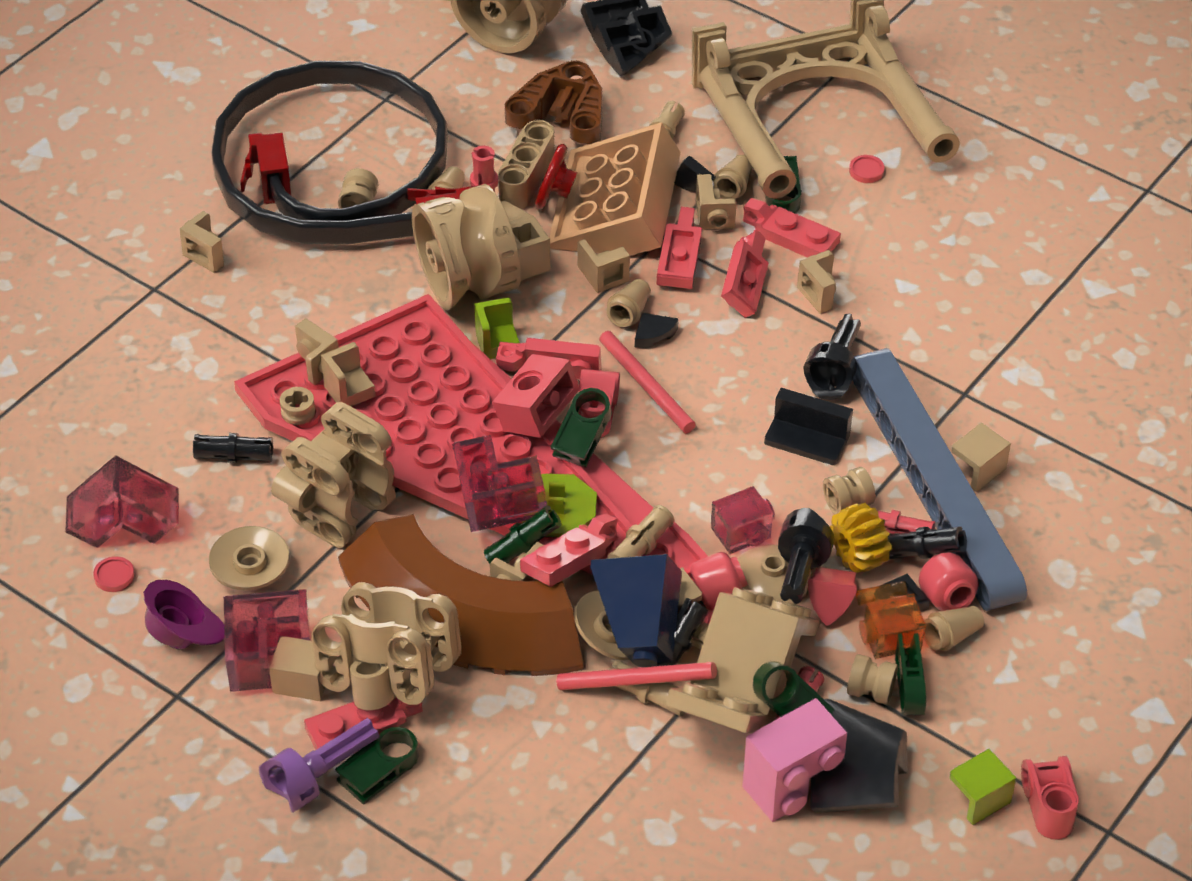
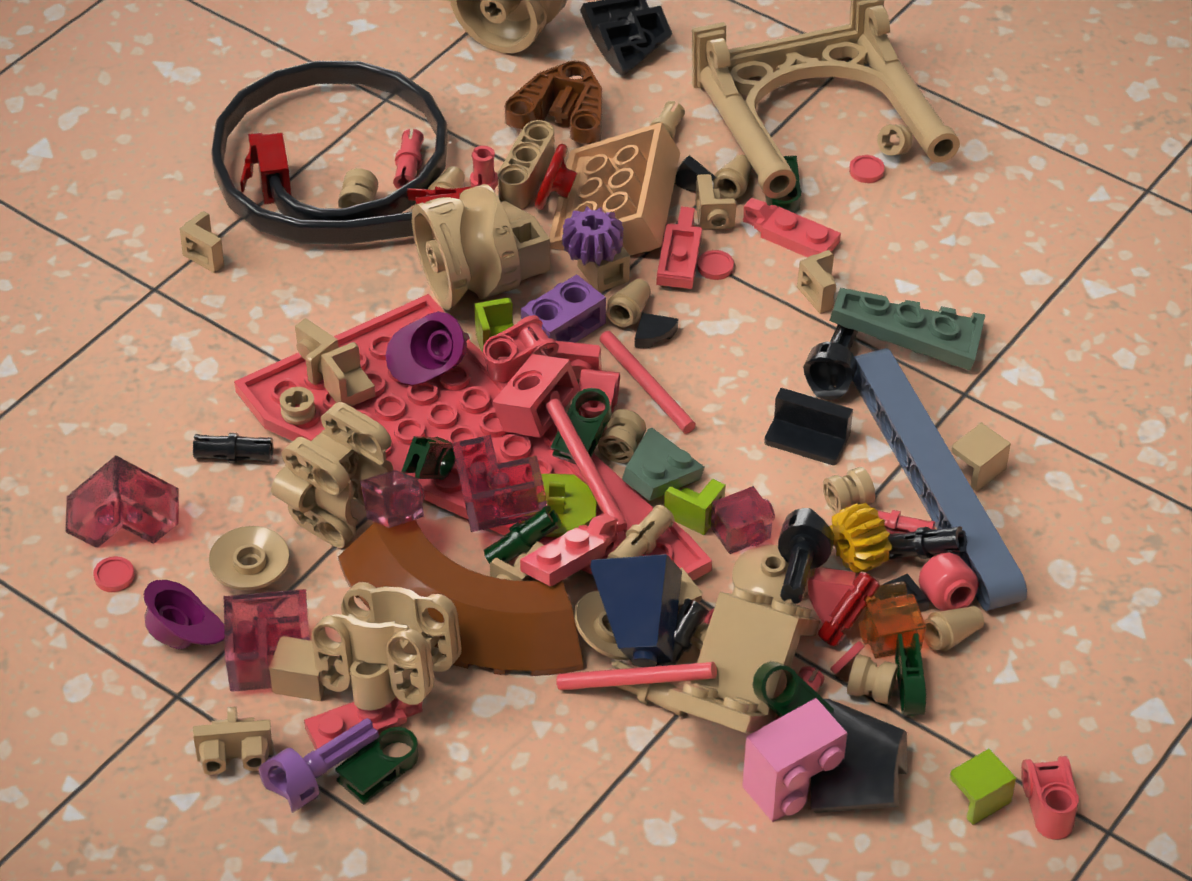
coral head [690,552,748,610] -> none
coral hinge [721,229,768,318] -> none
none -> tan hips [193,707,274,775]
none -> clear pink brick [360,470,425,528]
none -> magenta piece [385,311,470,385]
none -> coral pin [393,129,424,189]
none -> piece [401,436,458,480]
none -> coral piece [483,315,559,383]
none -> medium lavender brick [521,274,606,343]
none -> coral bar [546,399,627,533]
none -> medium lavender gear [562,206,623,266]
none -> tan wheel [598,409,646,463]
none -> sand green wing [622,428,705,501]
none -> lime panel [664,478,726,535]
none -> coral piece [698,250,734,280]
none -> red axle [818,572,880,647]
none -> sand green wing [829,288,985,371]
none -> coral piece [830,640,865,675]
none -> tan bush [877,124,913,156]

